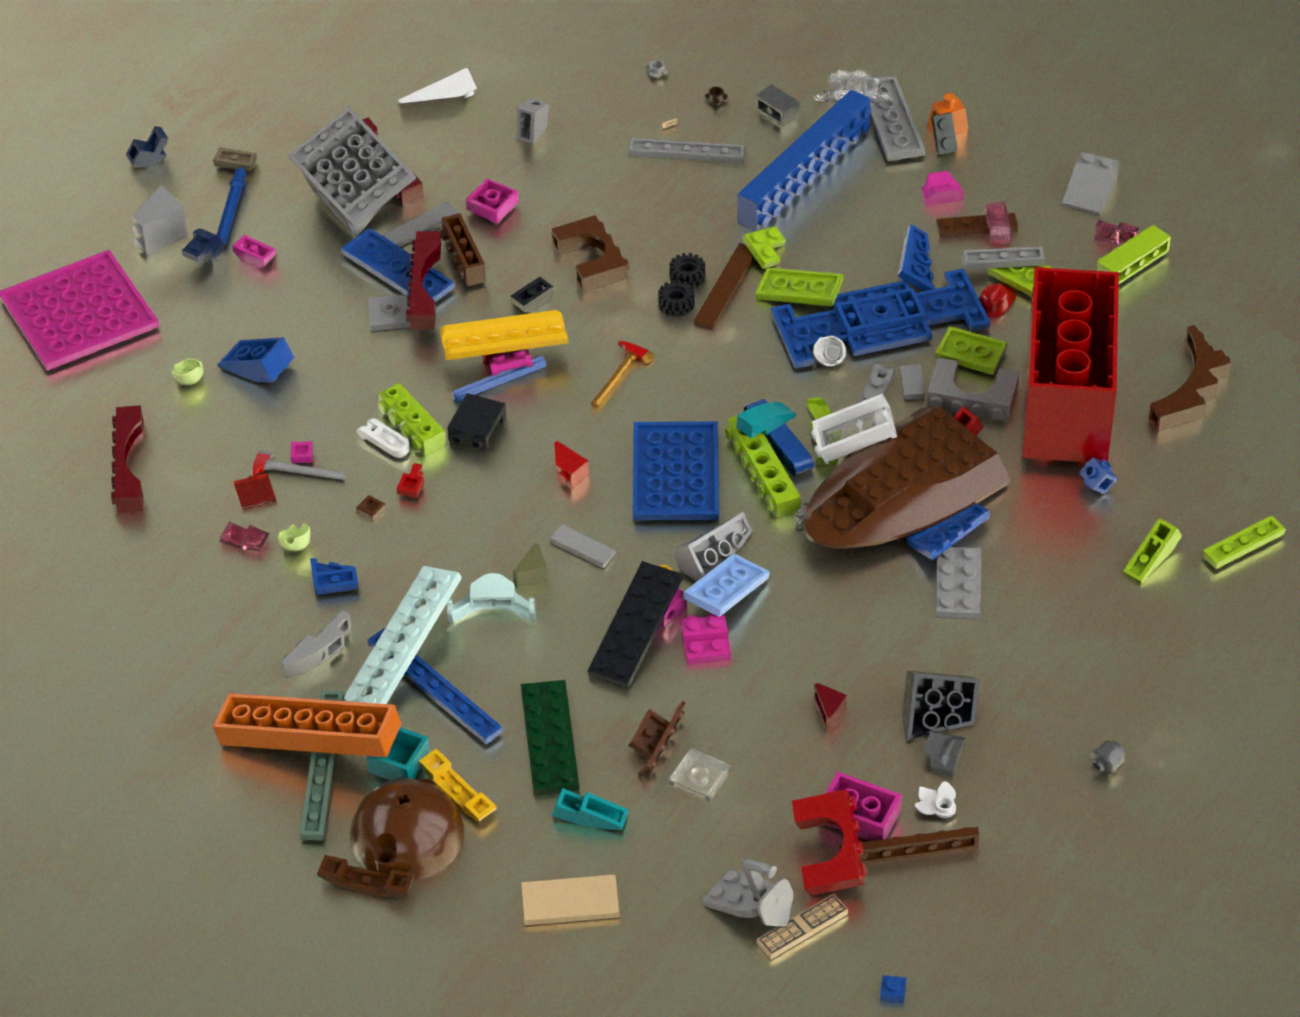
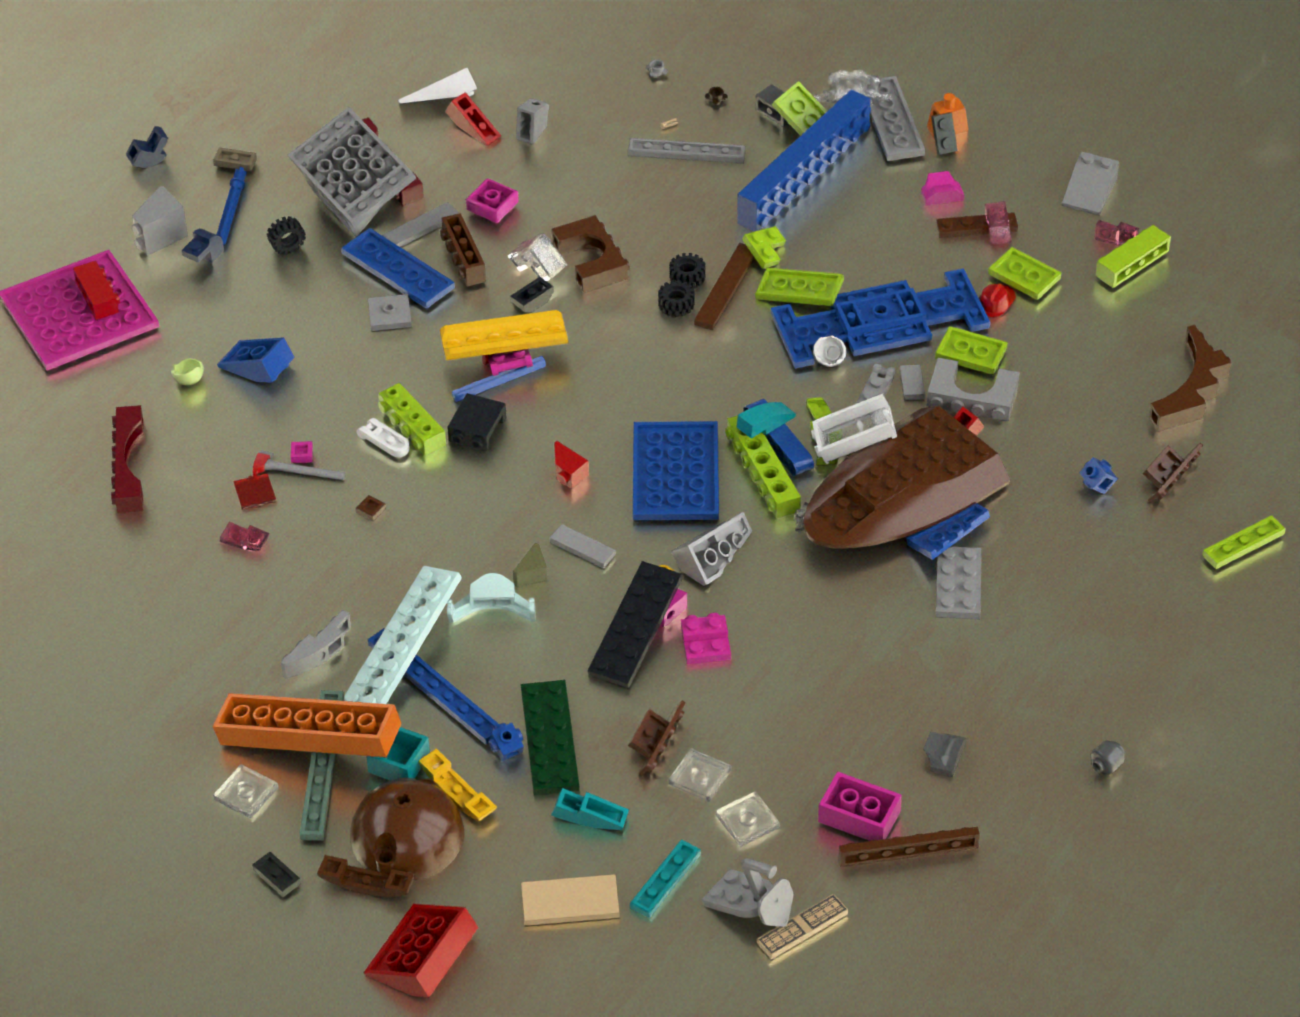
dark pink slope [232,234,276,268] -> none
yellowish green hair [278,523,311,552] -> none
blue wing [310,558,359,595] -> none
red plate [396,463,424,498] -> none
dark red arch [406,231,441,330] -> none
pearl gold piece [591,341,655,408] -> none
light blue plate [683,553,770,617] -> none
red arch [792,789,867,896] -> none
dark red slope [814,683,847,732] -> none
blue plate [880,975,907,1003] -> none
blue wing [897,224,935,291] -> none
black wedge [902,670,980,741] -> none
white plate [914,781,956,818] -> none
light grey tile [962,246,1045,270] -> none
red brick [1022,267,1119,464] -> none
lime slope [1123,518,1182,583] -> none
none -> red brick [73,260,120,320]
none -> clear tile [213,764,278,819]
none -> pearl dark grey plate [252,852,301,897]
none -> black tyre [267,216,306,255]
none -> red slope [363,904,479,997]
none -> red slope [445,92,501,147]
none -> blue brick [489,723,524,762]
none -> clear brick [508,232,567,281]
none -> teal tile [630,839,701,919]
none -> clear tile [716,791,780,847]
none -> lime plate [772,81,827,136]
none -> reddish brown bracket [1142,442,1203,503]

